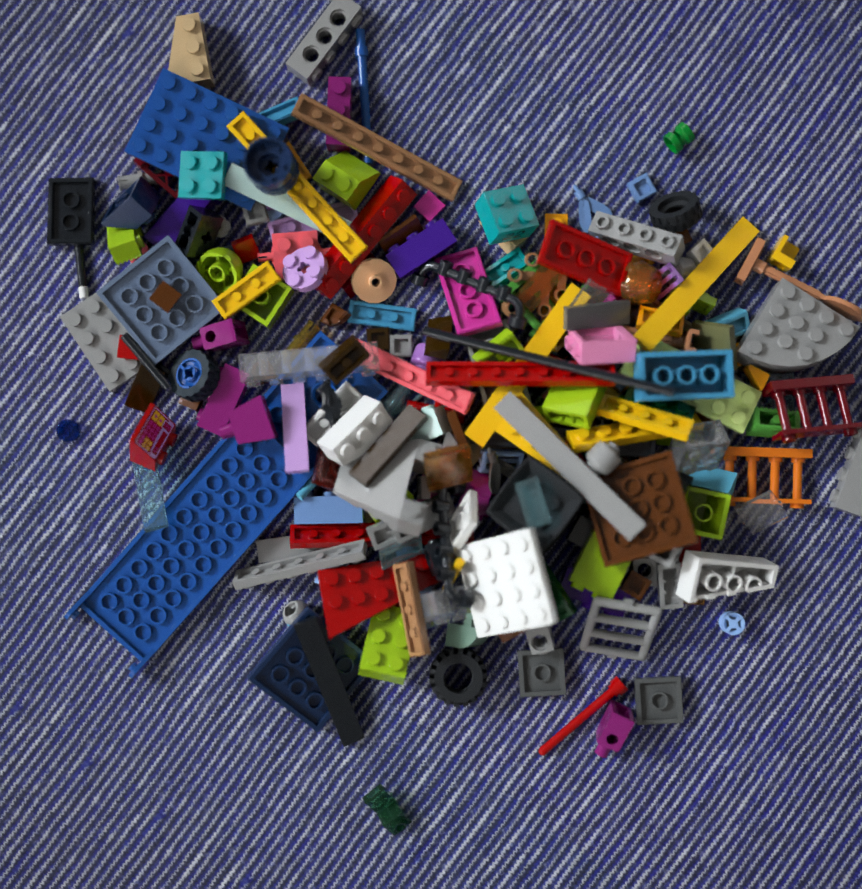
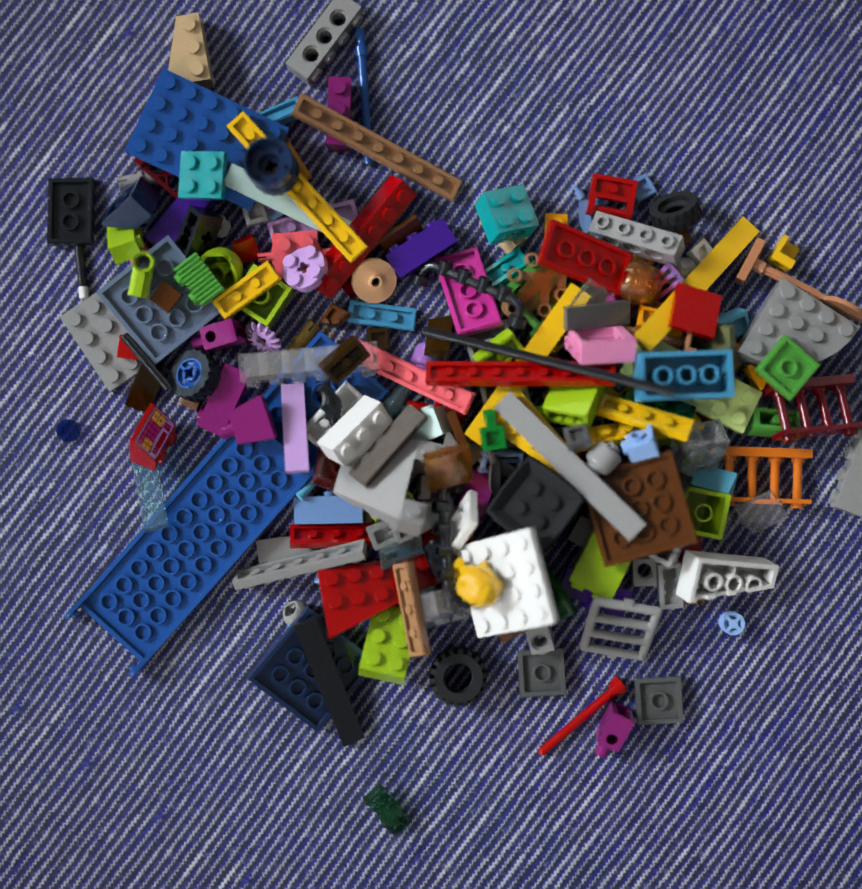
lime slope [312,151,381,210] -> none
light grey tile [390,334,413,358] -> none
dark pink tile [413,190,445,222] -> none
sand green brick [445,608,488,648] -> none
clear light blue tile [515,477,551,529] -> none
reddish brown tile [620,569,652,602] -> none
green wheel [663,122,695,154] -> none
none -> lime piece [128,252,157,299]
none -> bright green brick [174,252,226,307]
none -> lavender gear [245,322,281,355]
none -> yellow animal [456,561,504,608]
none -> green plate [479,409,506,451]
none -> dark grey tile [563,423,592,451]
none -> red plate [585,173,638,220]
none -> light blue brick [621,424,659,463]
none -> red tile [668,282,722,340]
none -> bright green tile [754,334,820,401]

